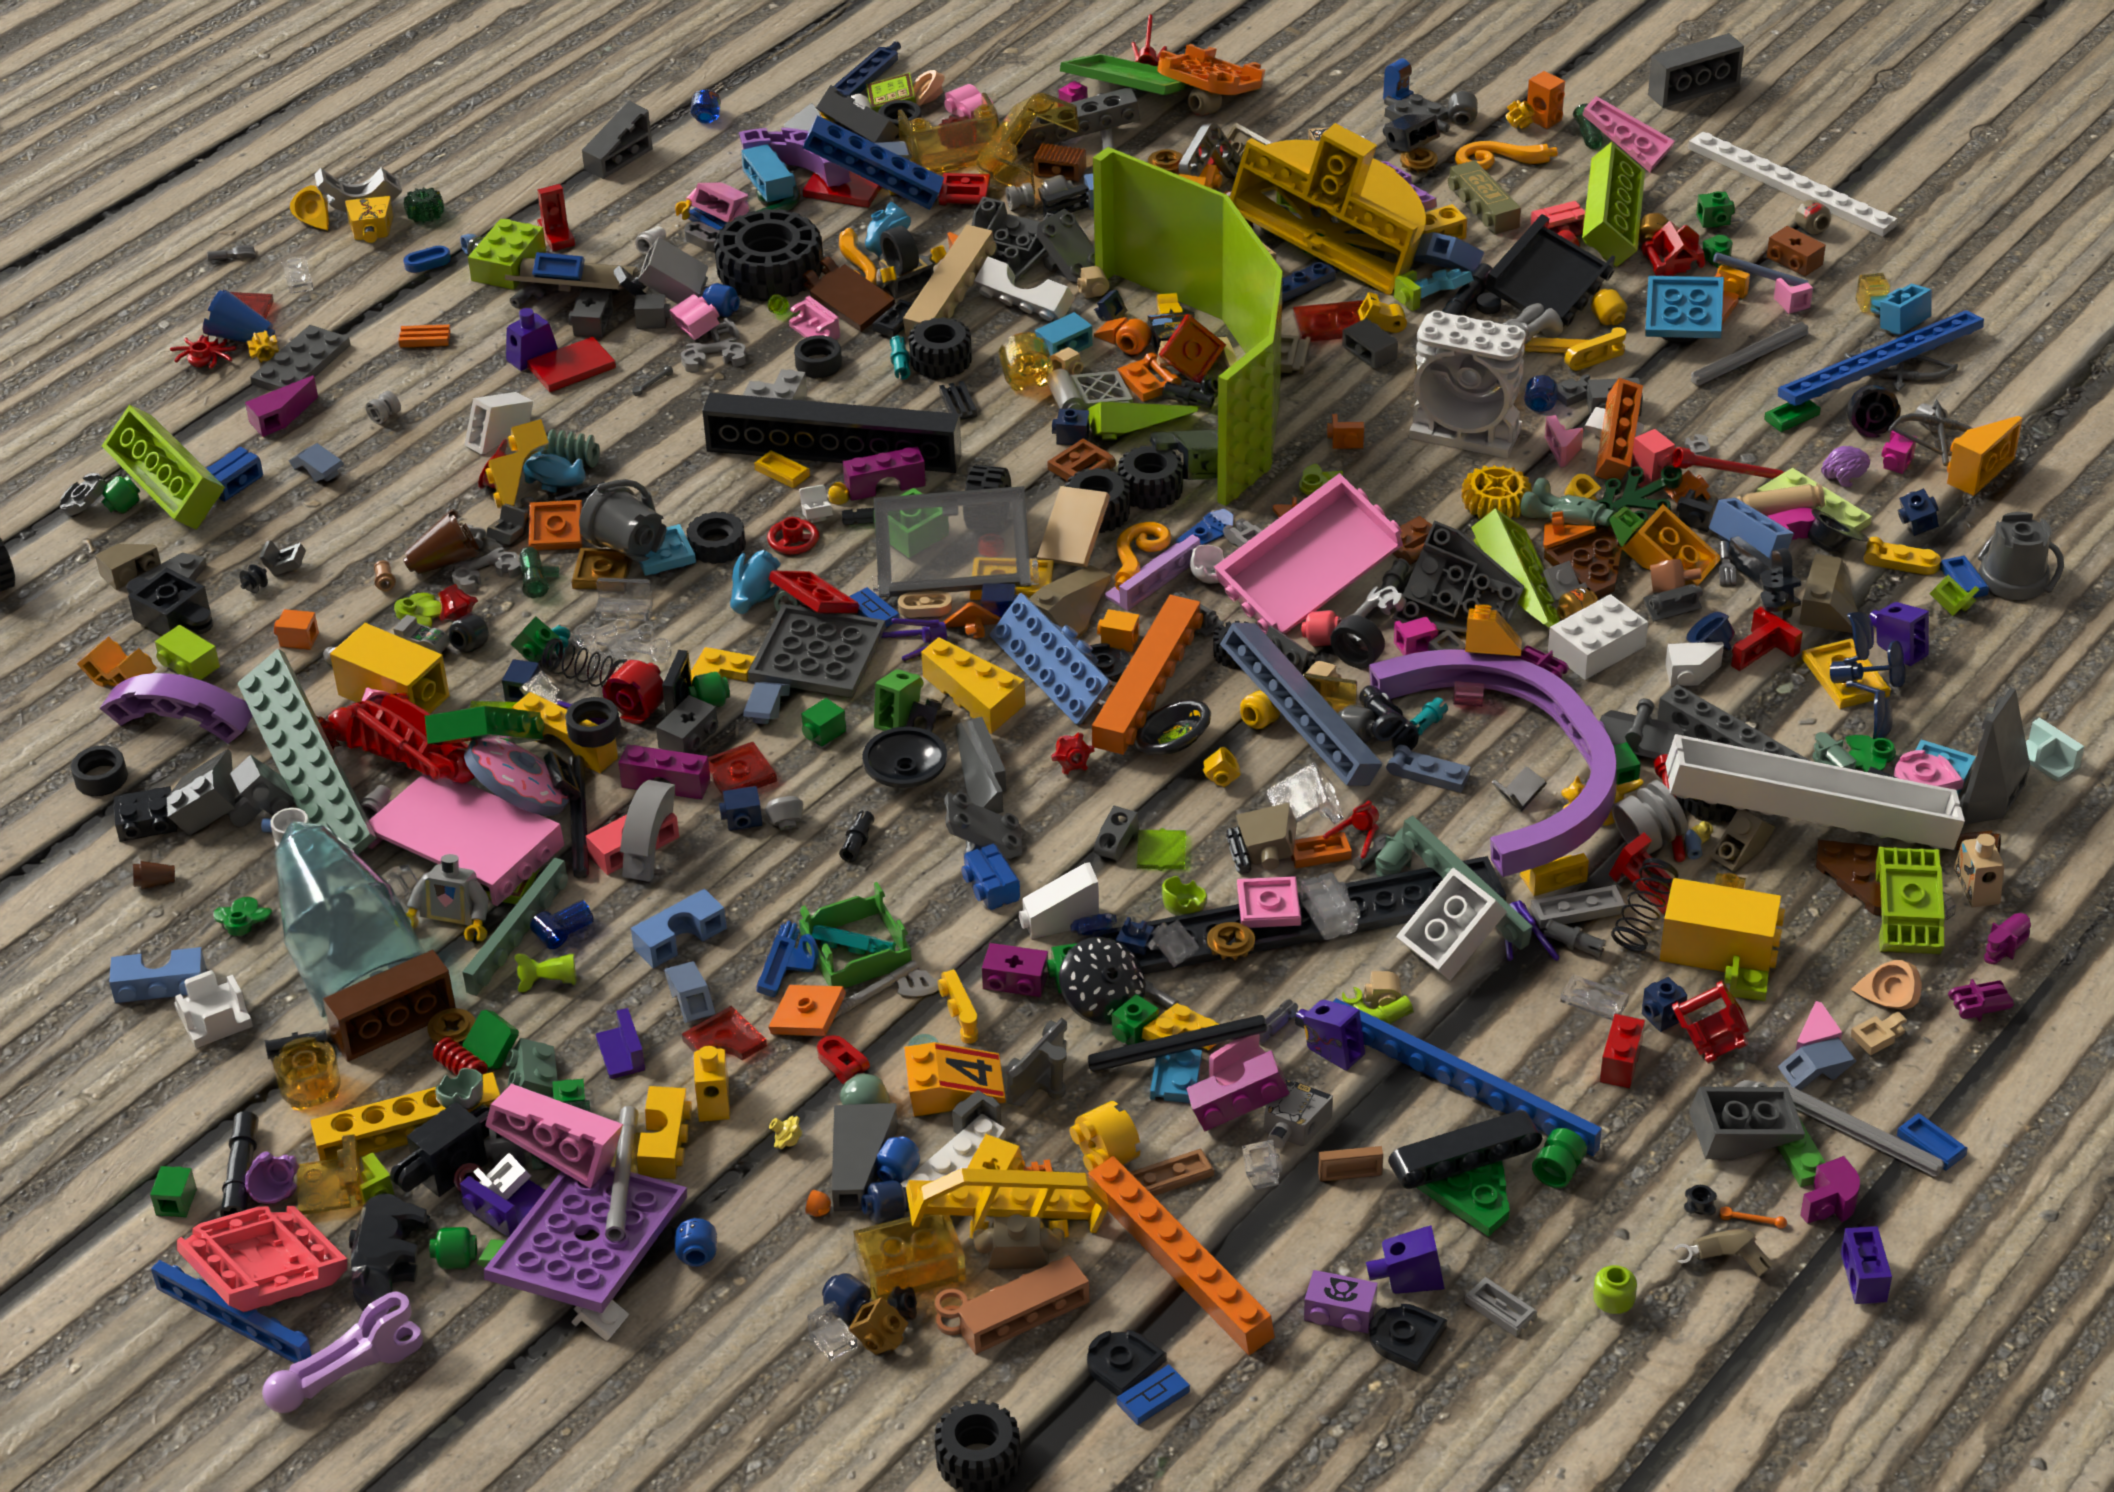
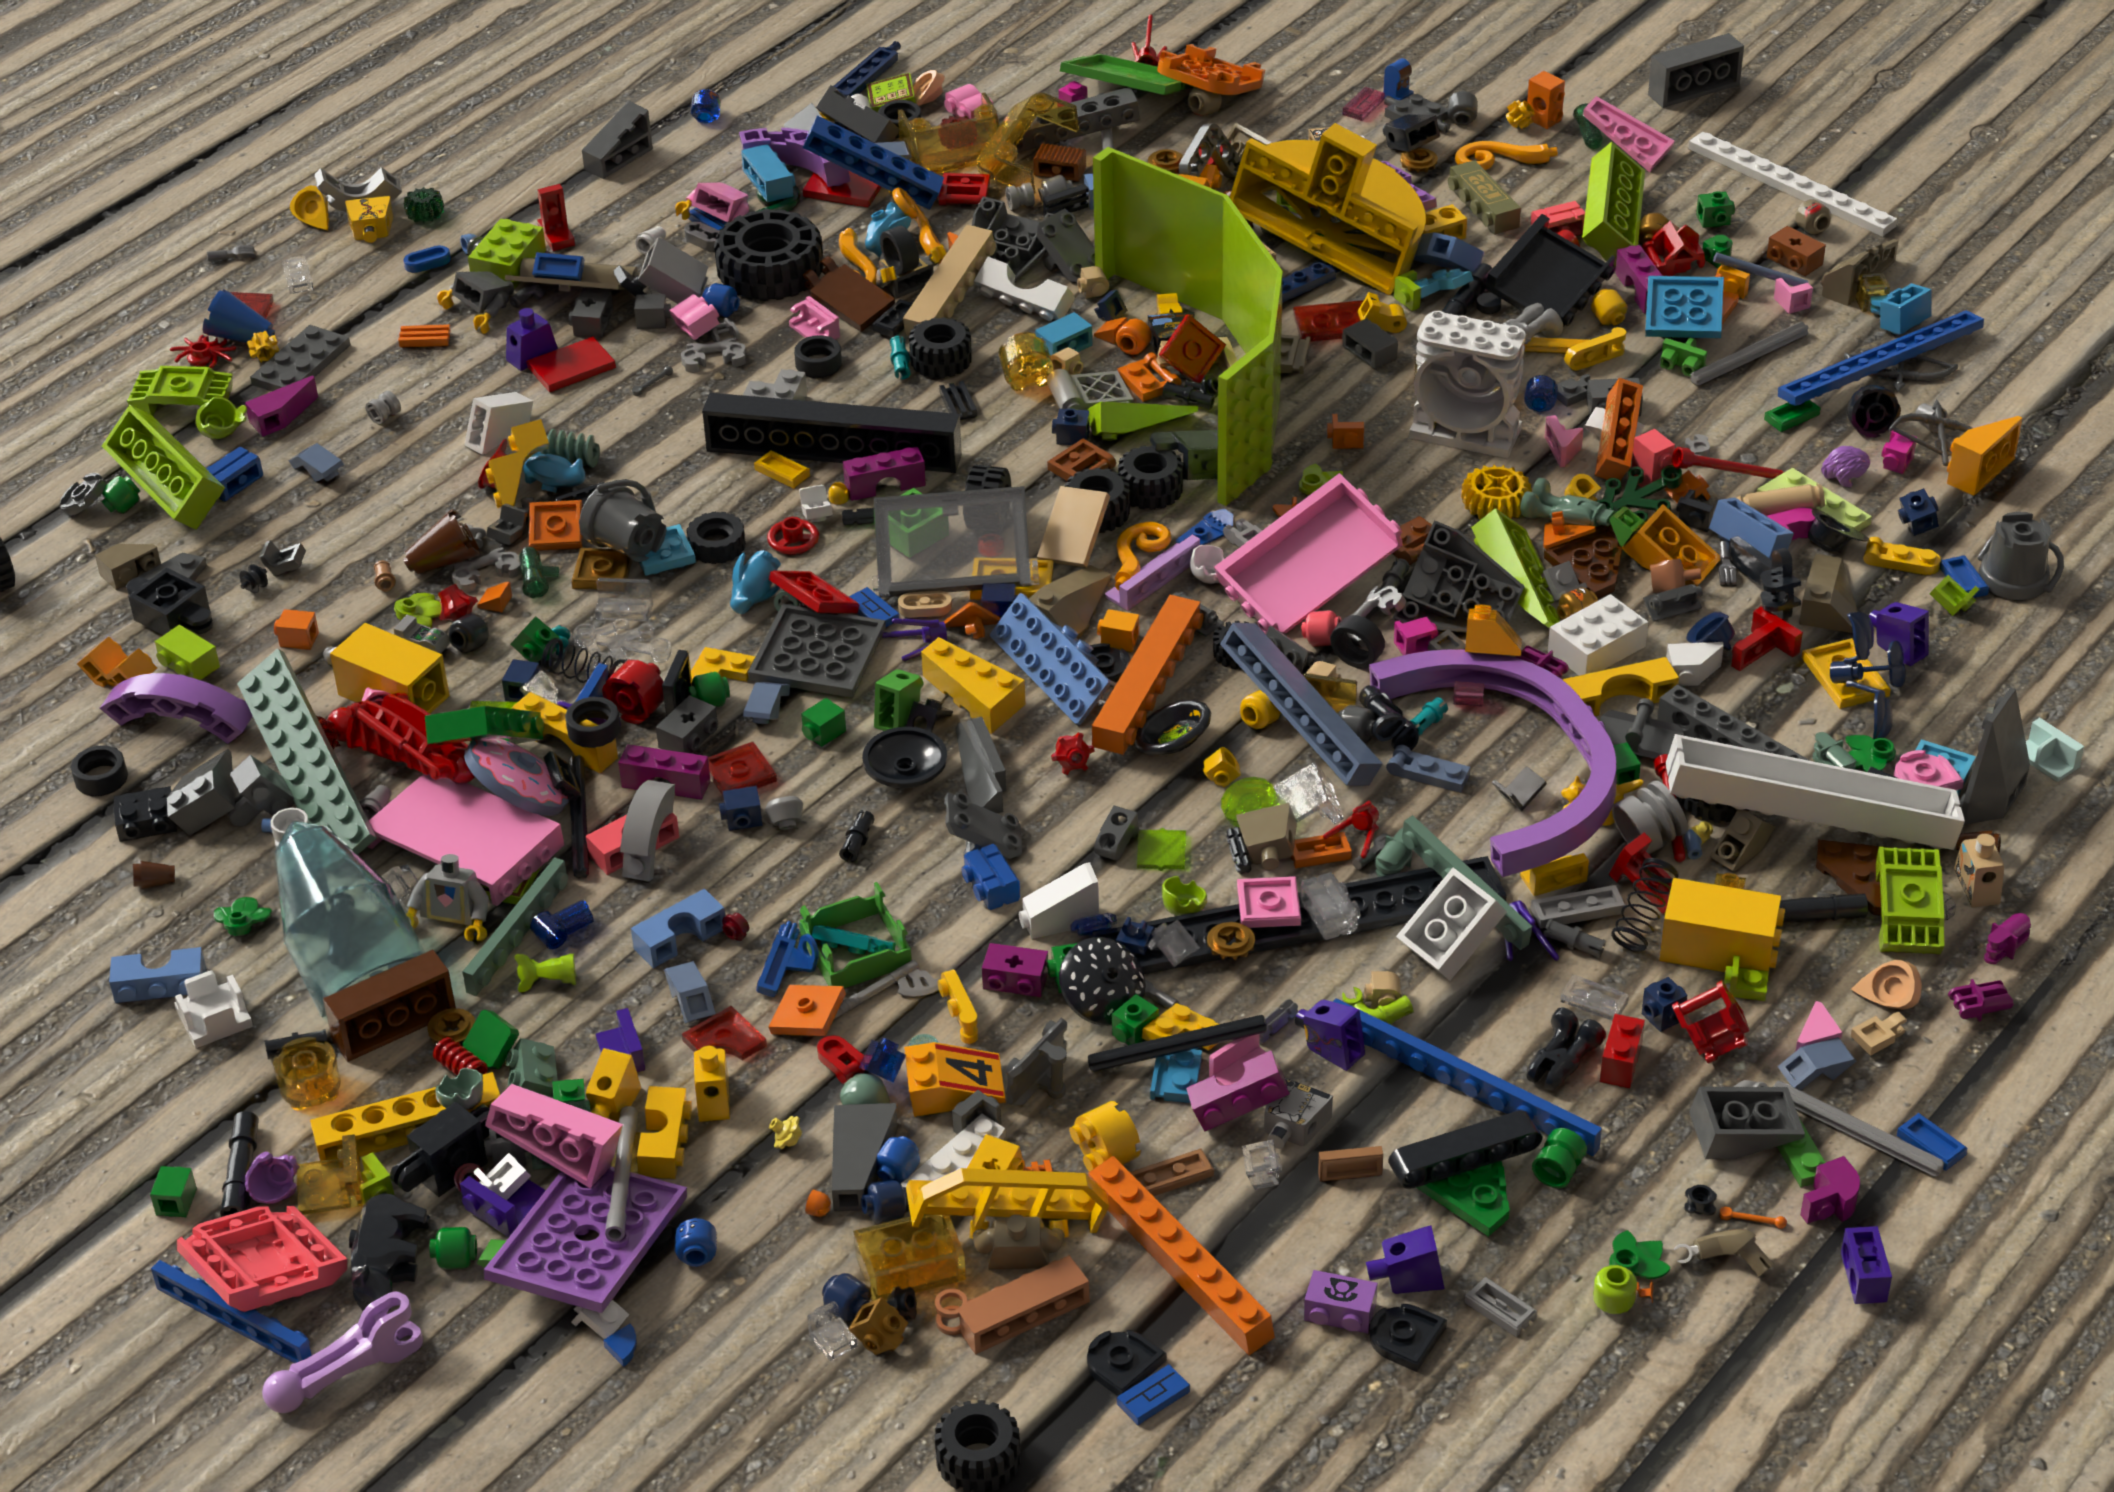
clear neon green hinge [768,294,789,315] -> none
none -> lime plate [127,366,233,416]
none -> lime hat [196,396,247,439]
none -> dark grey torso [437,272,514,334]
none -> orange slope [477,582,512,612]
none -> blue tile [575,663,609,702]
none -> yellow torso [586,1048,642,1122]
none -> blue tile [603,1323,637,1367]
none -> dark red plate [722,912,750,941]
none -> clear blue brick [859,1038,906,1083]
none -> light orange plant [892,188,943,264]
none -> clear neon green tile [1221,777,1278,827]
none -> clear pink tile [1342,87,1385,121]
none -> black piece [1526,1007,1606,1091]
none -> yellow arch [1563,657,1679,716]
none -> green plate [1609,1230,1671,1279]
none -> magenta arch [1615,245,1662,314]
none -> orange piece [1637,1281,1654,1303]
none -> bright green hips [1660,338,1707,377]
none -> black piece [1780,893,1868,921]
none -> dark tan wedge [1821,239,1899,306]

